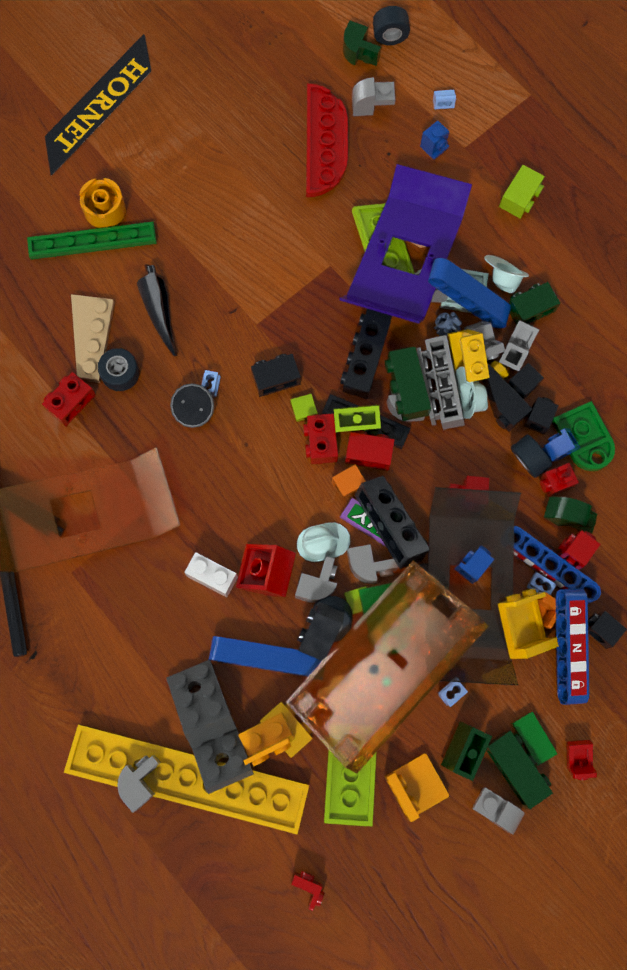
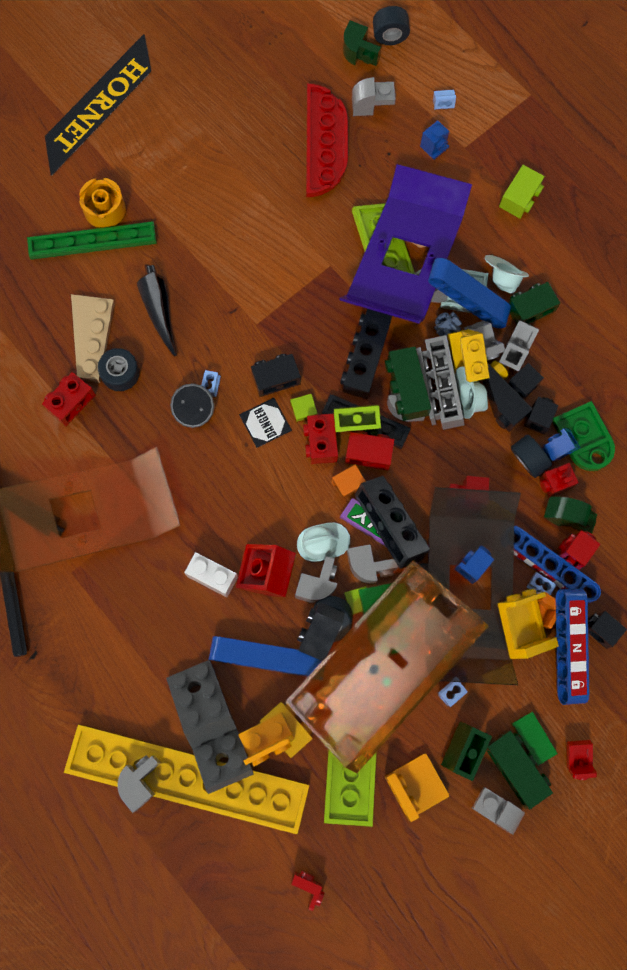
none -> sticker [239,398,292,448]

